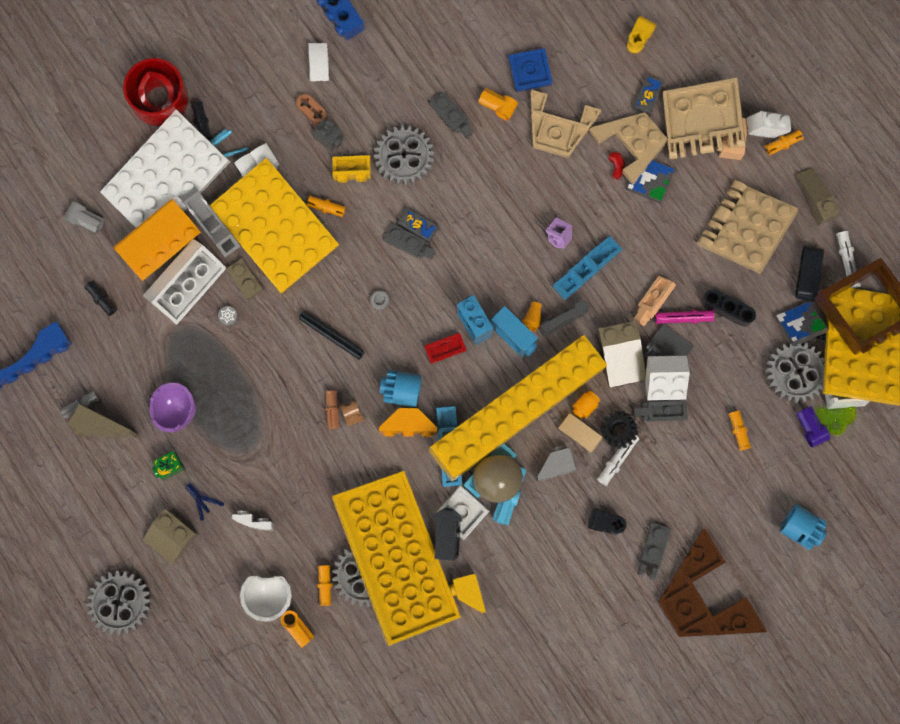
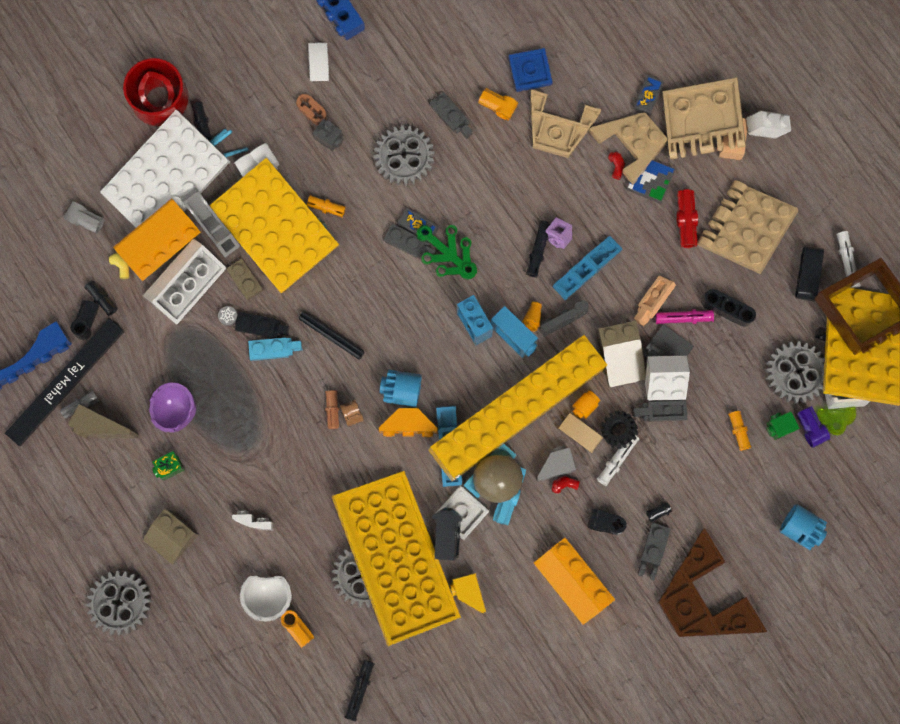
clear blue plant [185,483,224,521] -> none
light orange pin [317,565,333,606] -> none
yellow bracket [332,155,371,183] -> none
light grey tile [370,291,389,310] -> none
red plate [424,333,467,365] -> none
yellow piece [627,15,657,54] -> none
light orange pin [764,129,804,156] -> none
tile [775,301,828,346] -> none
dark tan slope [795,168,841,226] -> none
none -> black tile [4,319,124,447]
none -> black piece [70,300,100,340]
none -> light yellow arm [109,253,129,279]
none -> black hinge [235,312,290,339]
none -> medium azure hinge [248,337,302,361]
none -> black pin [344,659,375,721]
none -> green plant [416,225,477,280]
none -> black pin [526,220,551,278]
none -> light orange slope [533,538,615,625]
none -> red arm [551,476,580,494]
none -> black pin [646,501,672,523]
none -> red piece [677,189,698,248]
none -> green brick [766,412,800,440]

